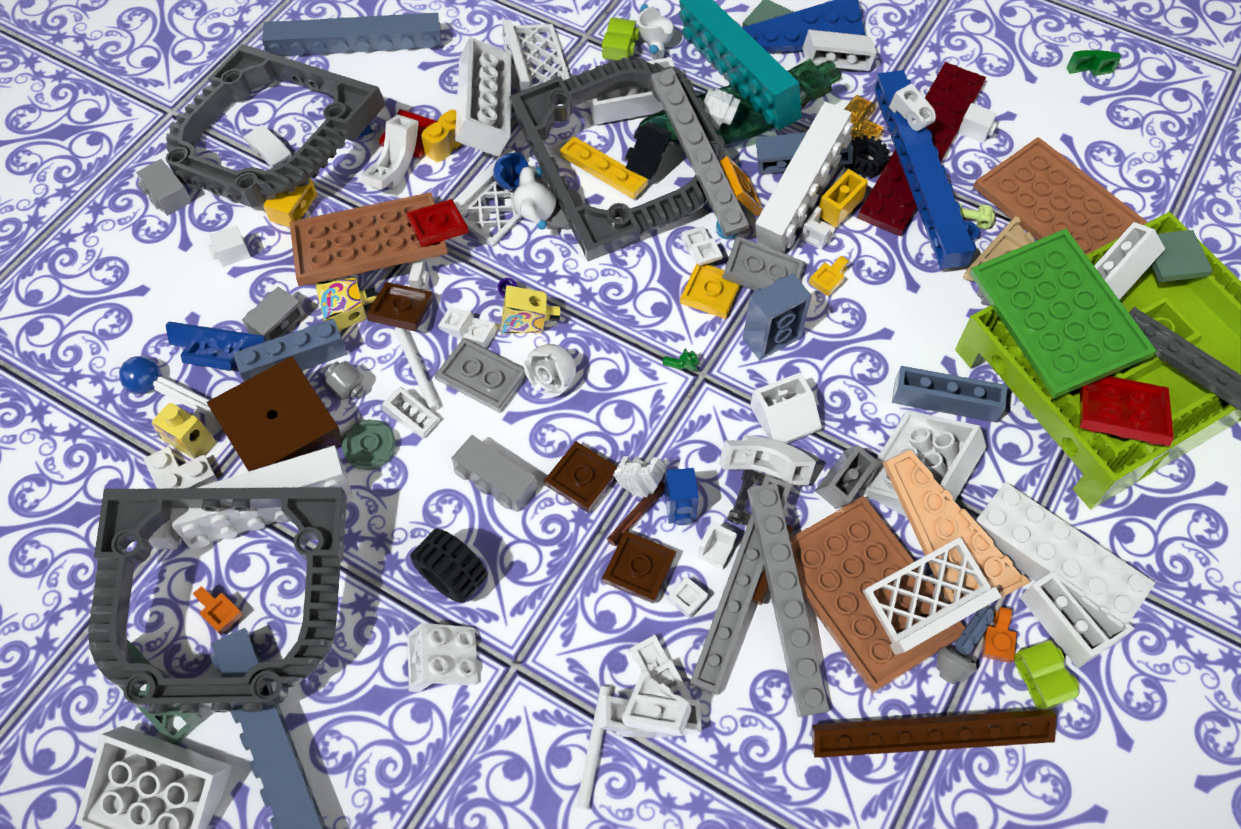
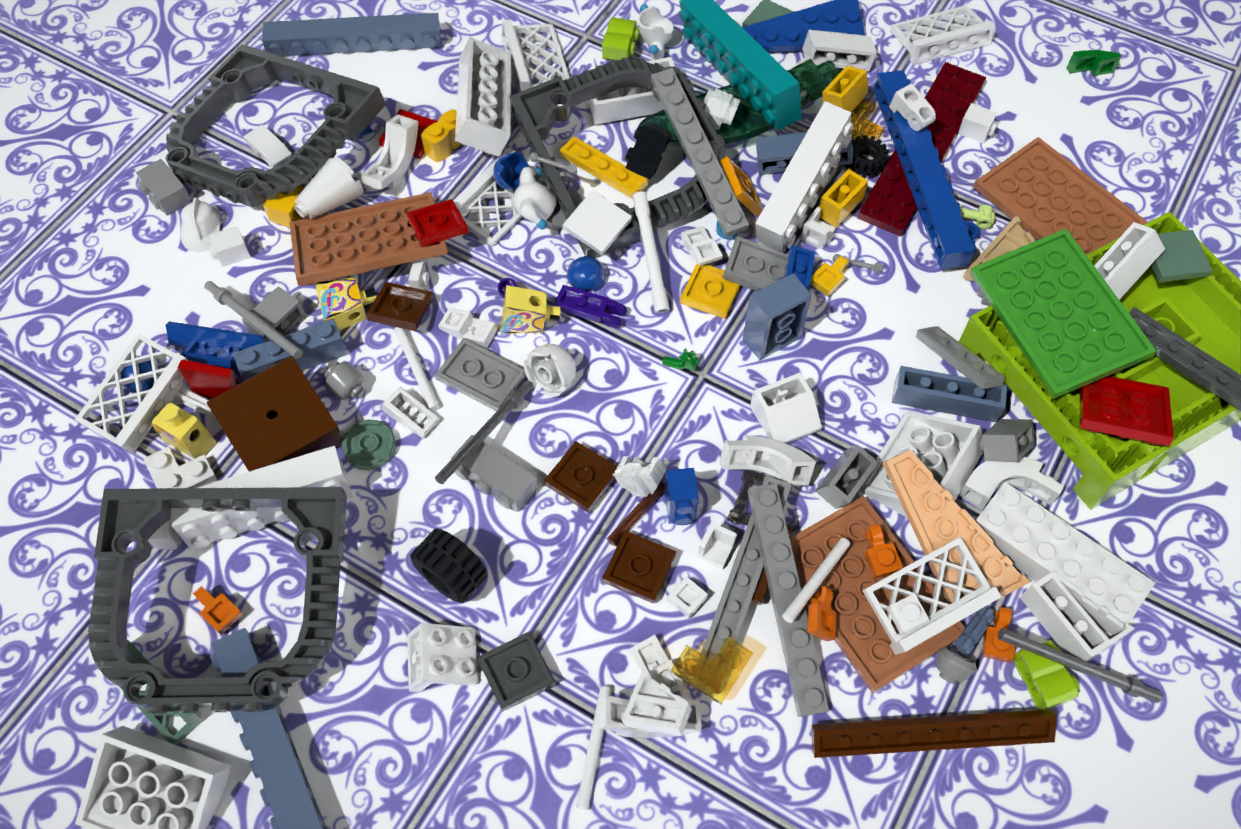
none -> white fence [75,333,187,454]
none -> red tile [177,360,239,398]
none -> white piece [181,197,221,252]
none -> light grey bar [204,281,303,359]
none -> white cone [294,157,363,219]
none -> flat silver bar [435,381,533,485]
none -> dark grey plate [477,631,556,712]
none -> light grey hinge [529,152,577,175]
none -> dark purple hinge [554,285,627,328]
none -> white tile [563,190,632,255]
none -> blue hair [566,256,606,292]
none -> white piece [632,192,670,313]
none -> clear yellow plate [671,637,754,705]
none -> white bar [783,538,850,623]
none -> blue hinge [784,245,816,291]
none -> orange plate [807,586,836,642]
none -> yellow brick [822,65,868,112]
none -> light grey hinge [832,254,883,273]
none -> orange plate [864,524,903,579]
none -> white plate [886,593,929,634]
none -> white fence [890,5,995,65]
none -> light grey tile [916,326,1005,390]
none -> white arch [958,456,1064,510]
none -> light grey brick [980,419,1035,462]
none -> flat silver bar [998,628,1162,703]

